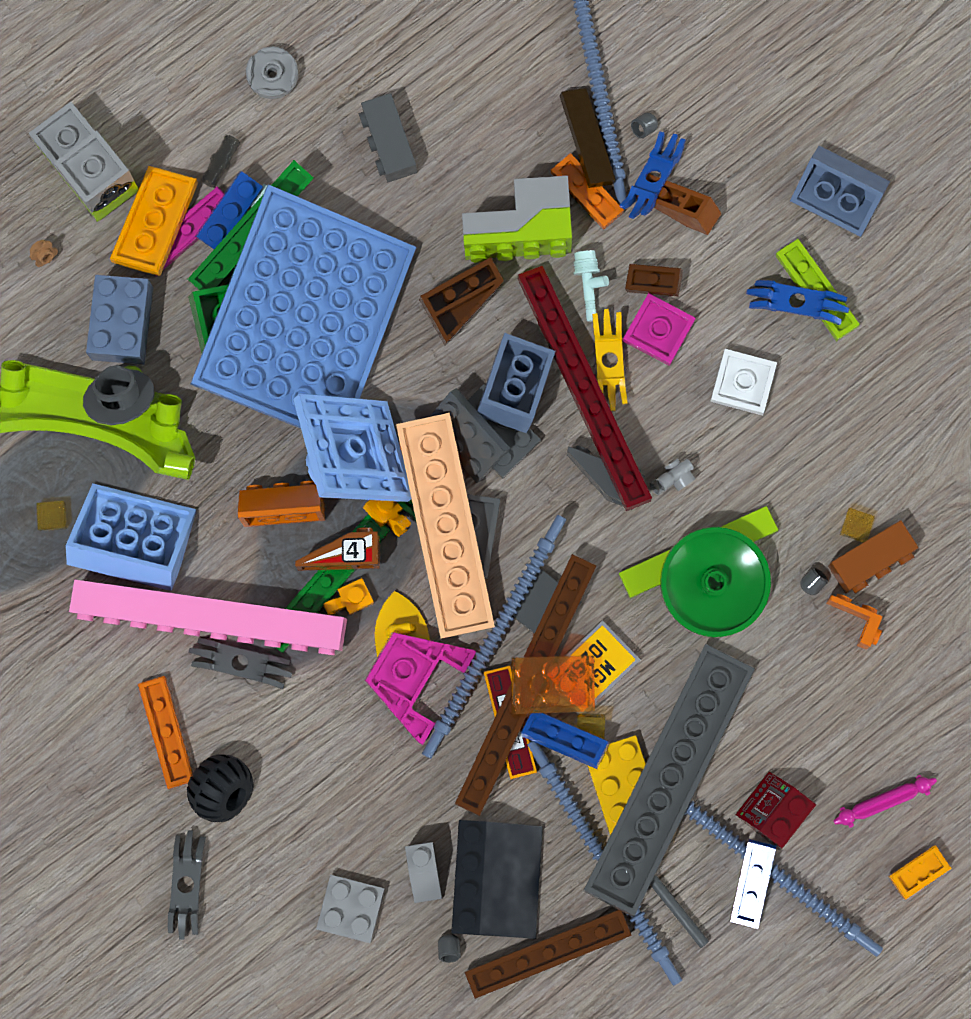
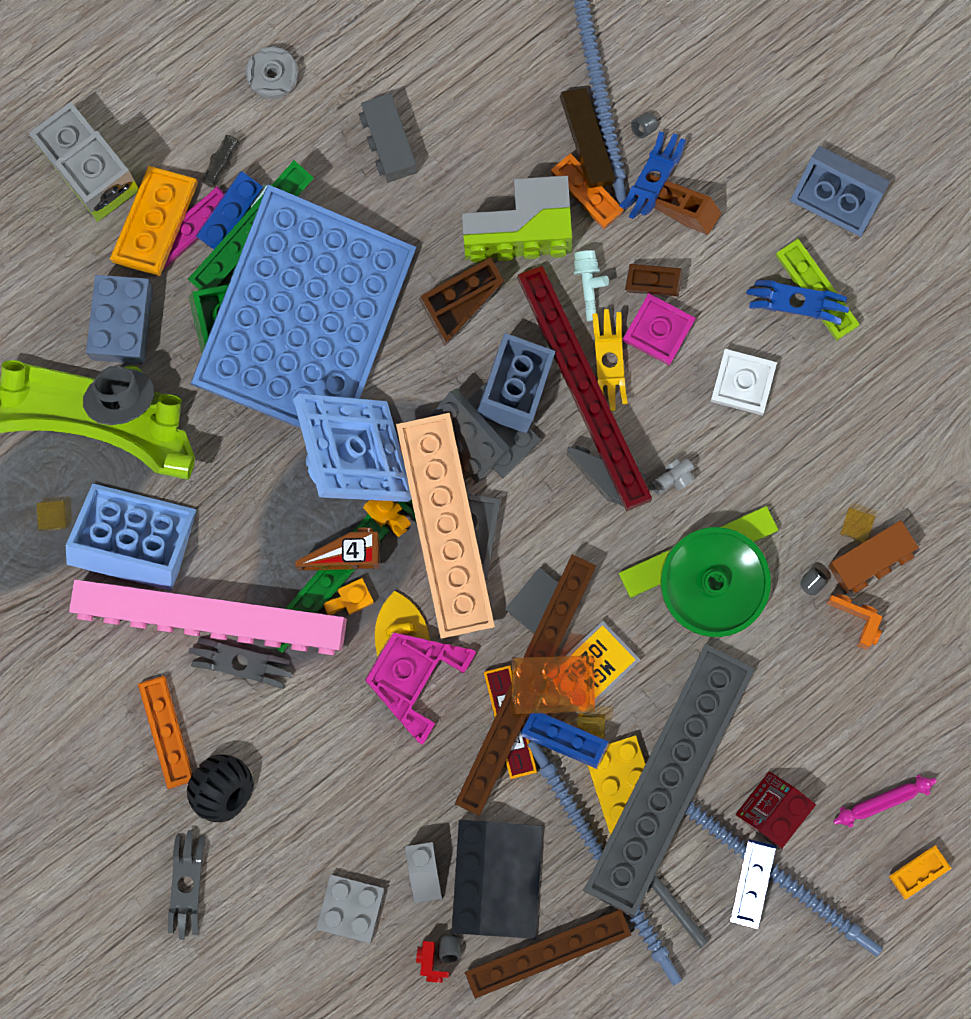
medium nougat plate [29,240,58,267] -> none
orange slope [238,481,325,527] -> none
sand blue hose [422,515,566,759] -> none
none -> red bracket [416,941,450,983]

